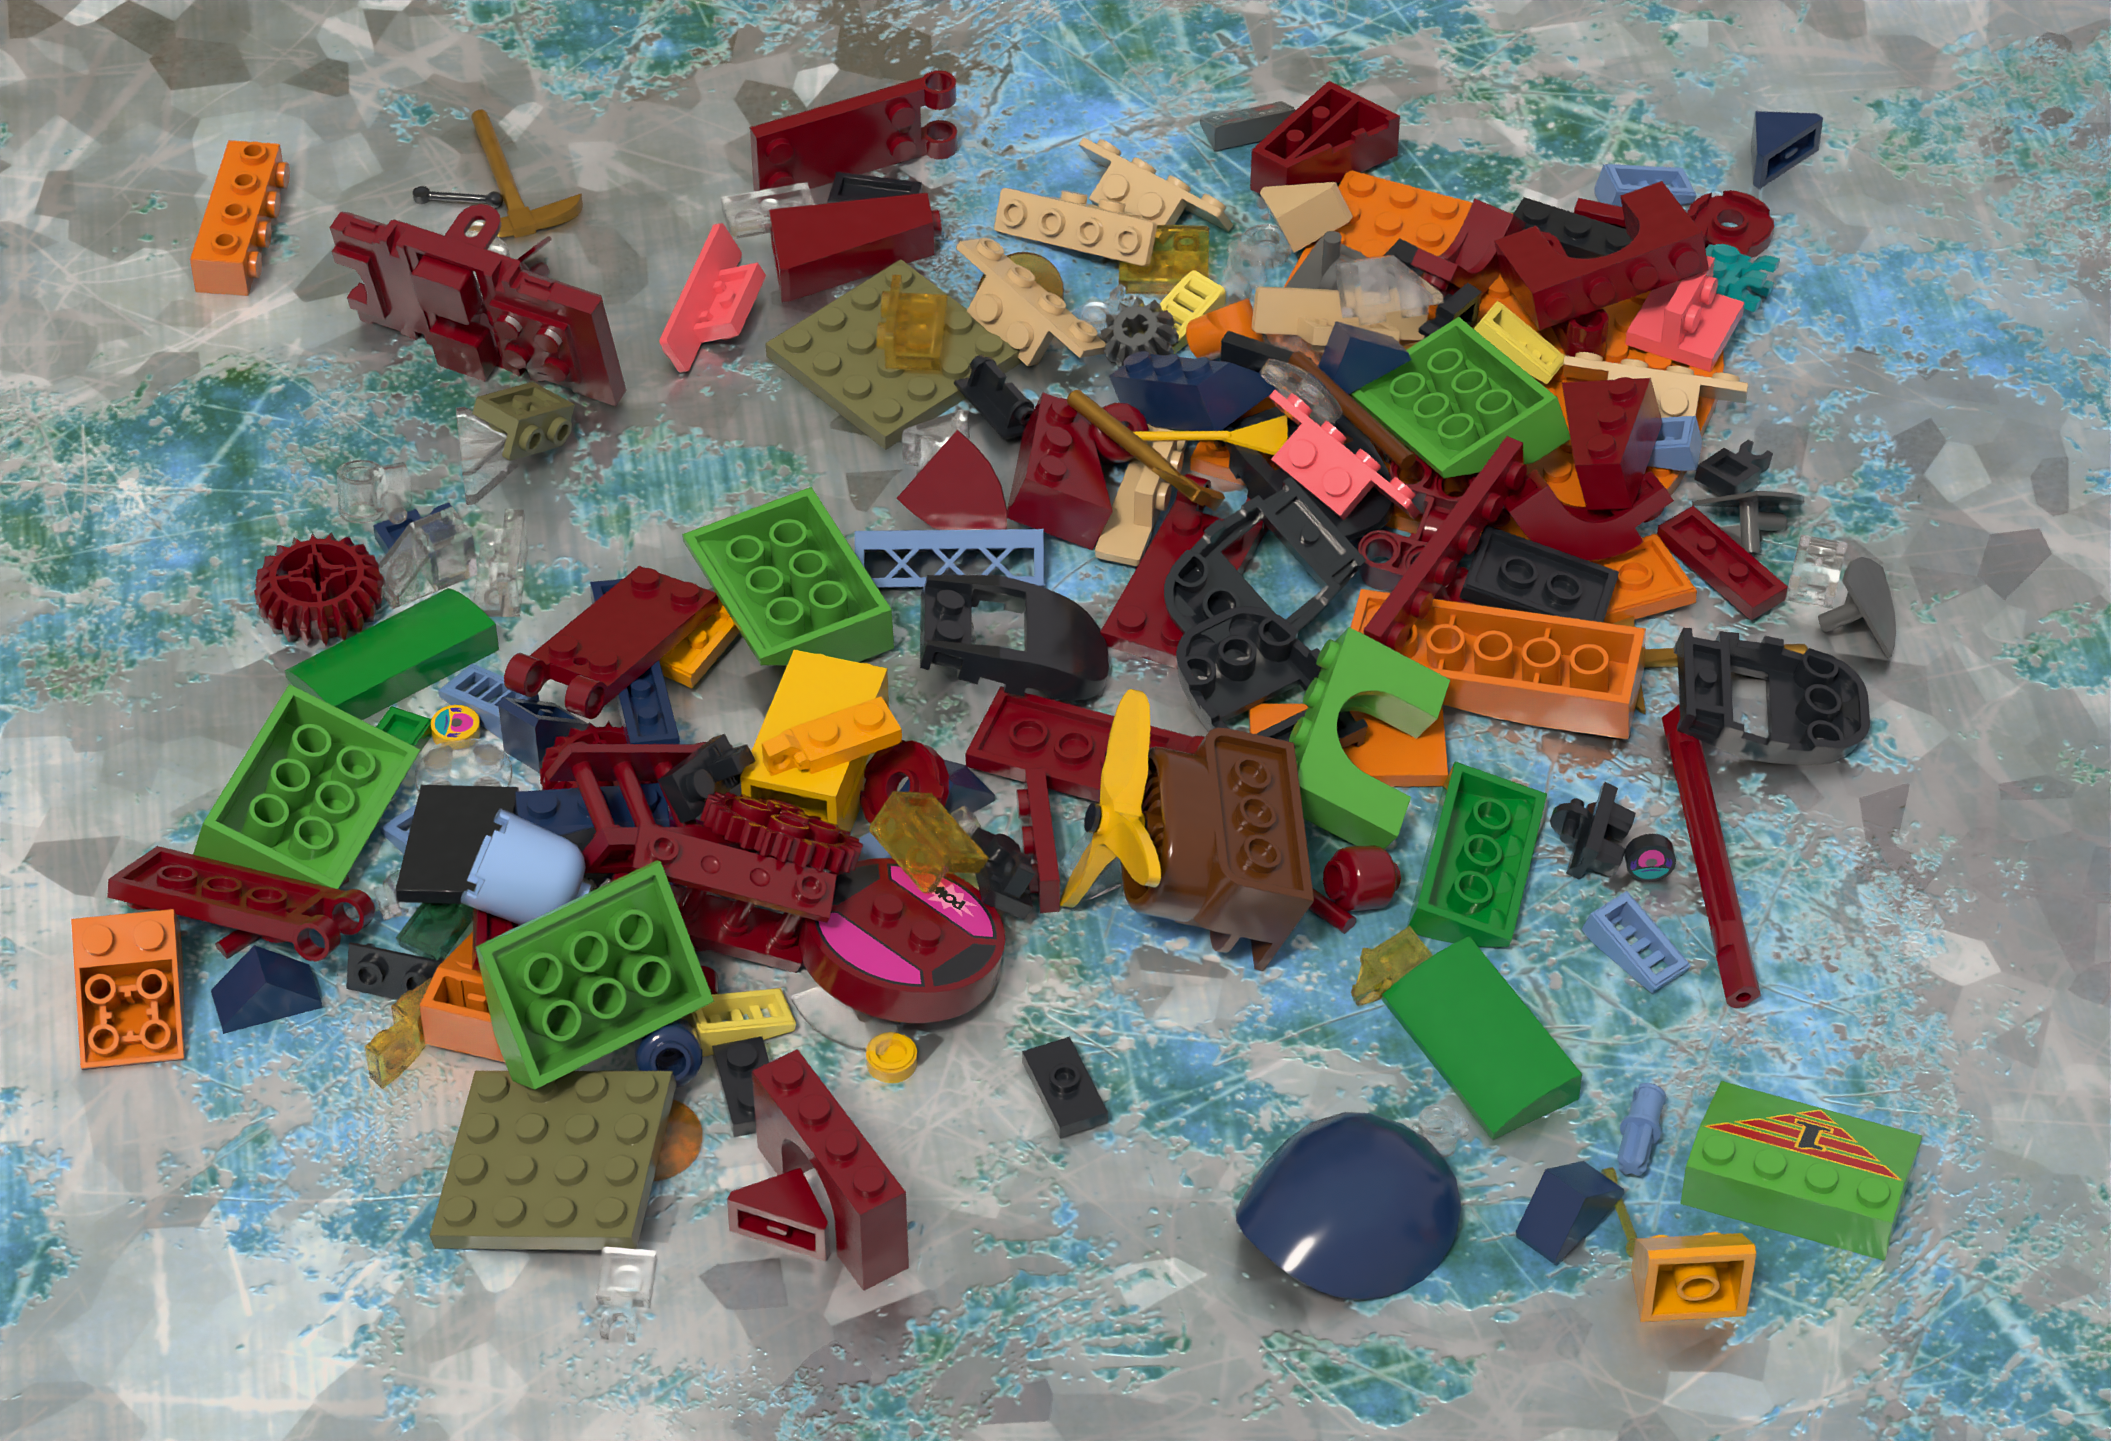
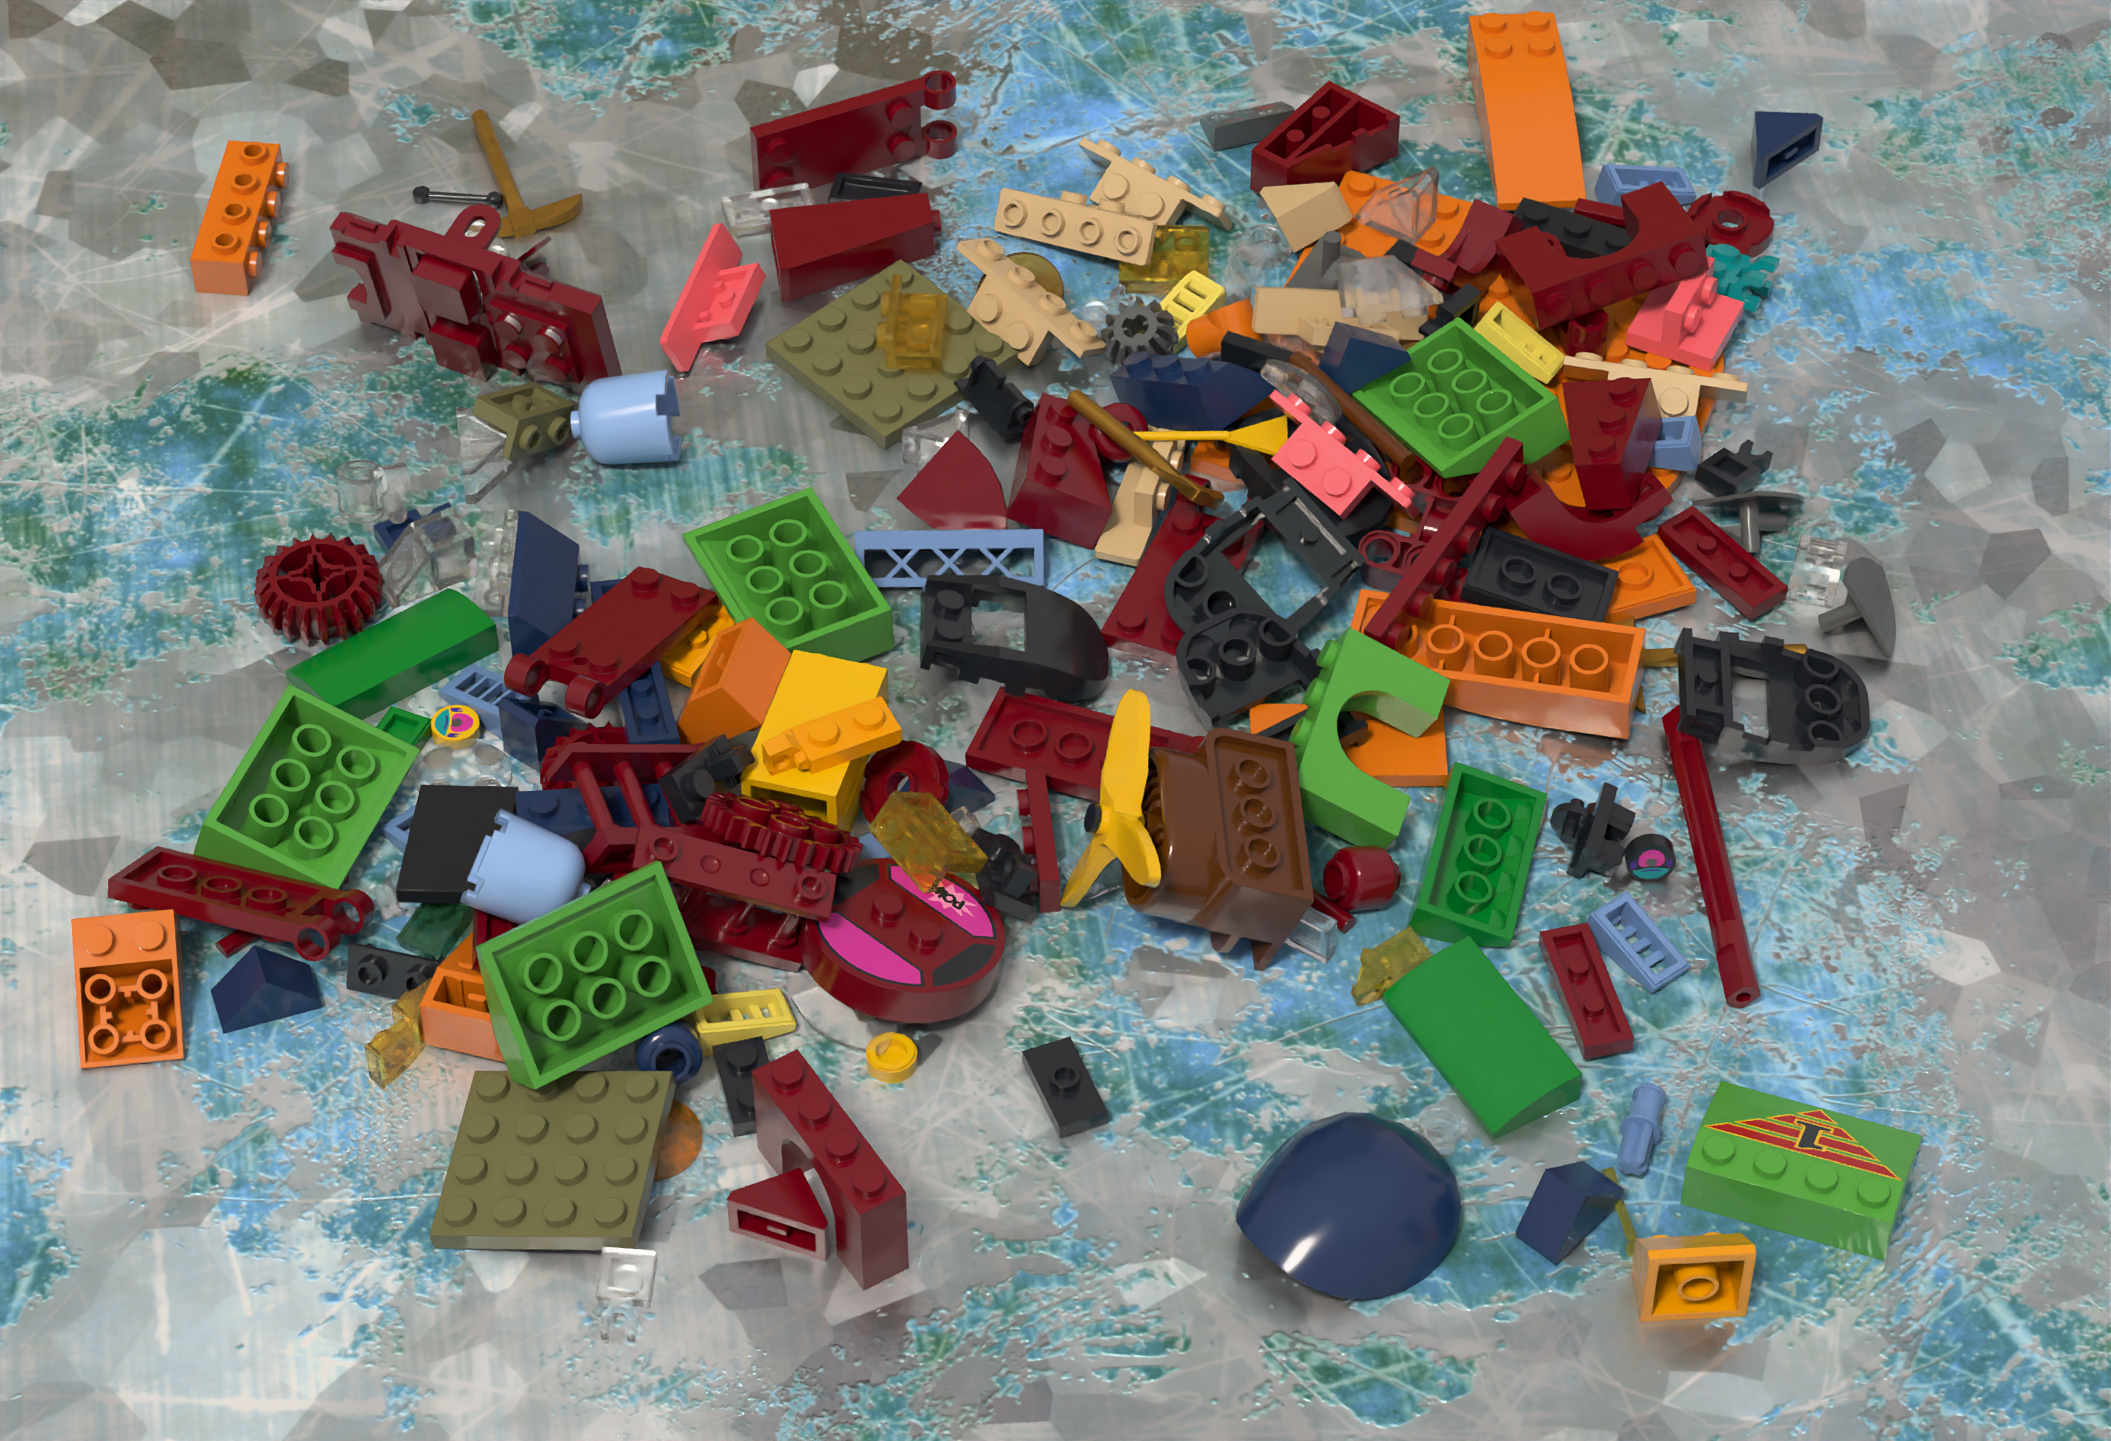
none -> dark blue slope [507,512,590,681]
none -> light blue cylinder [570,370,682,465]
none -> orange slope [676,617,791,744]
none -> clear tile [1284,907,1337,965]
none -> clear slope [1355,166,1439,245]
none -> orange slope [1466,11,1586,210]
none -> dark red plate [1538,922,1634,1060]

